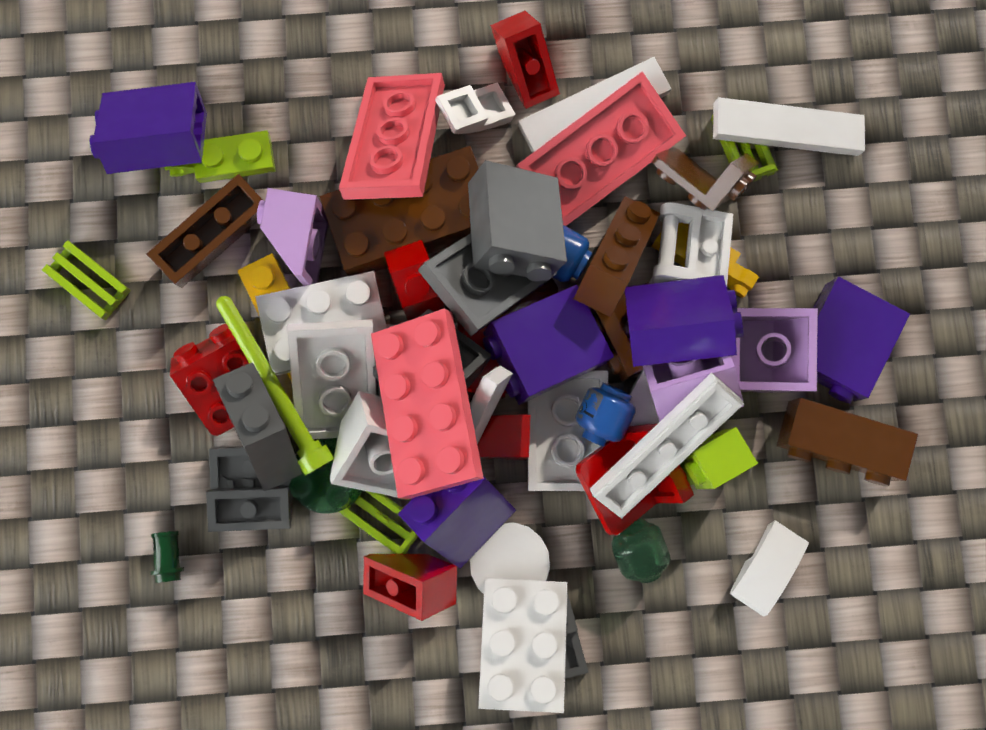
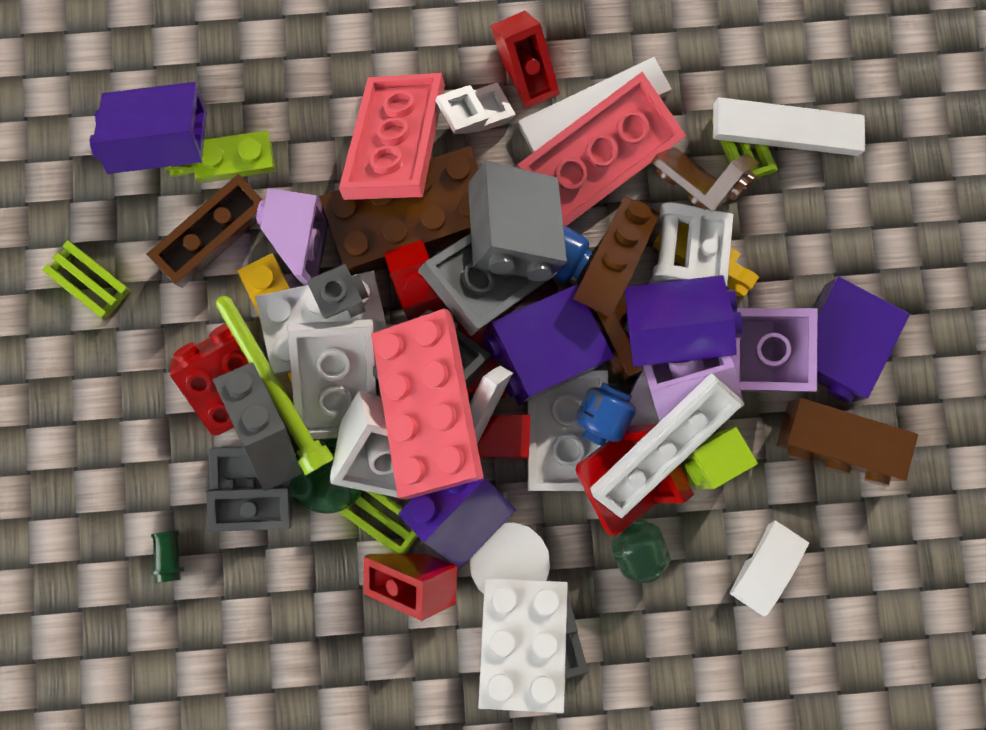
none -> dark grey bracket [307,264,369,319]

